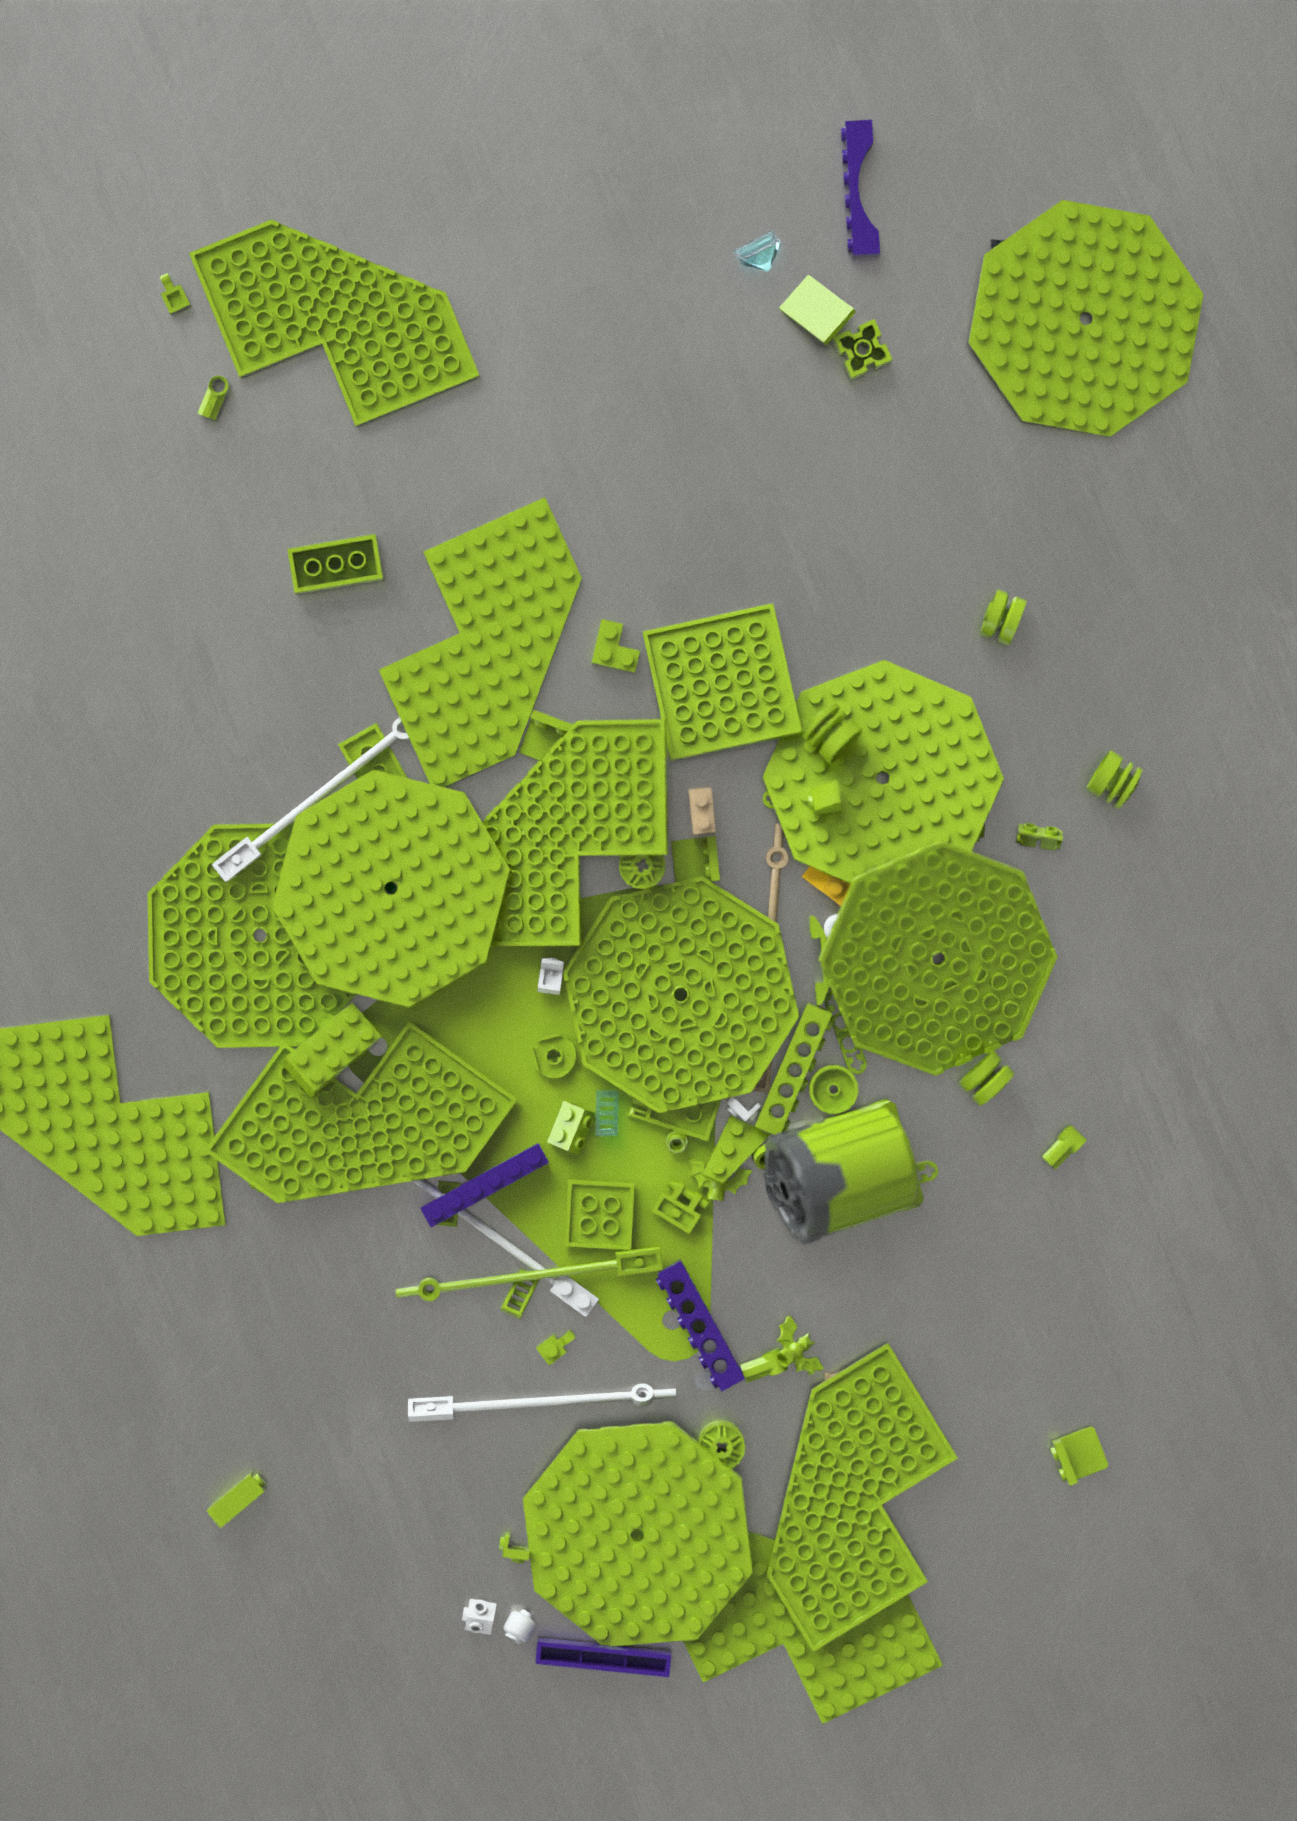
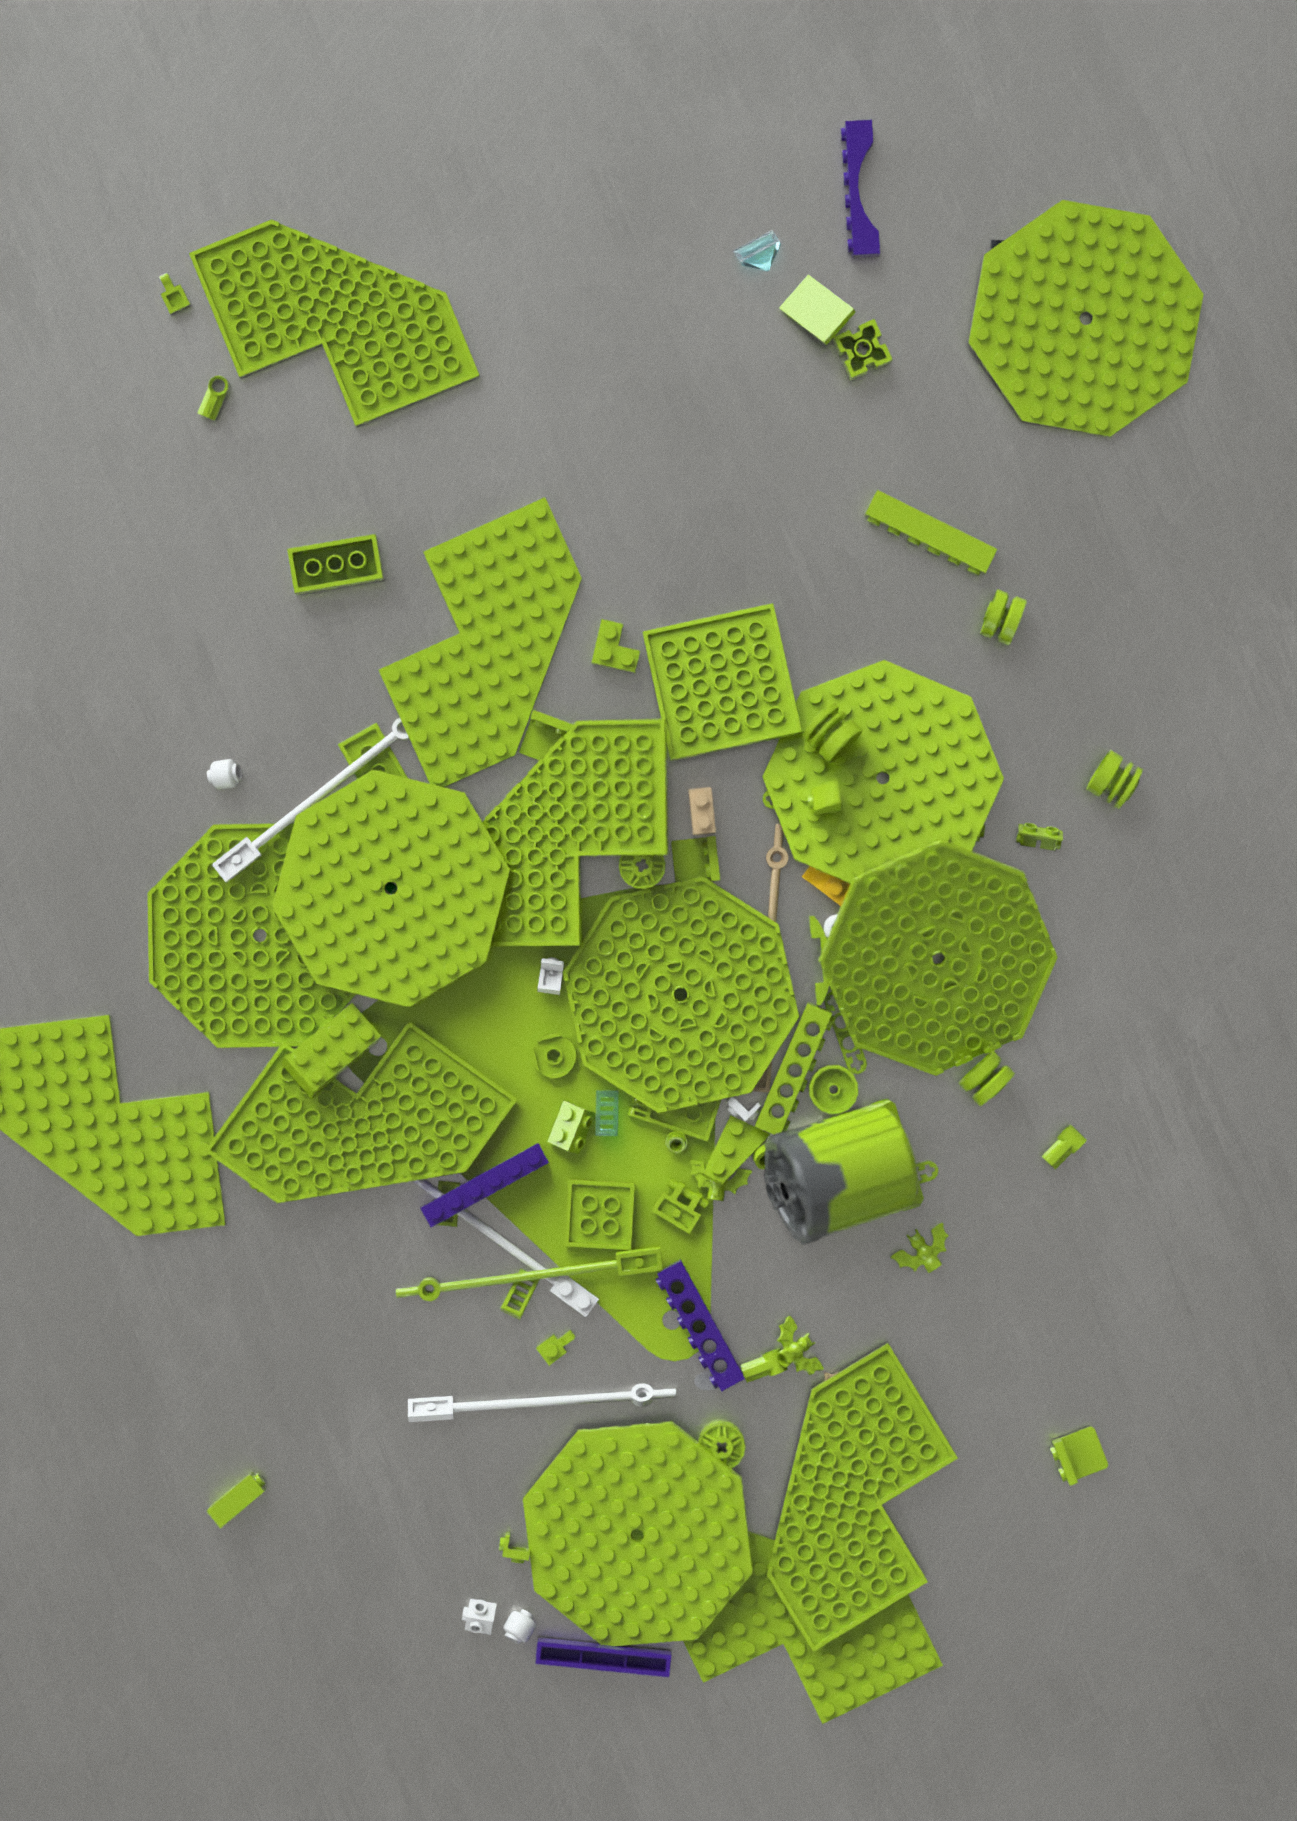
none -> white head [207,759,242,790]
none -> lime brick [864,490,998,576]
none -> lime animal [890,1223,949,1273]

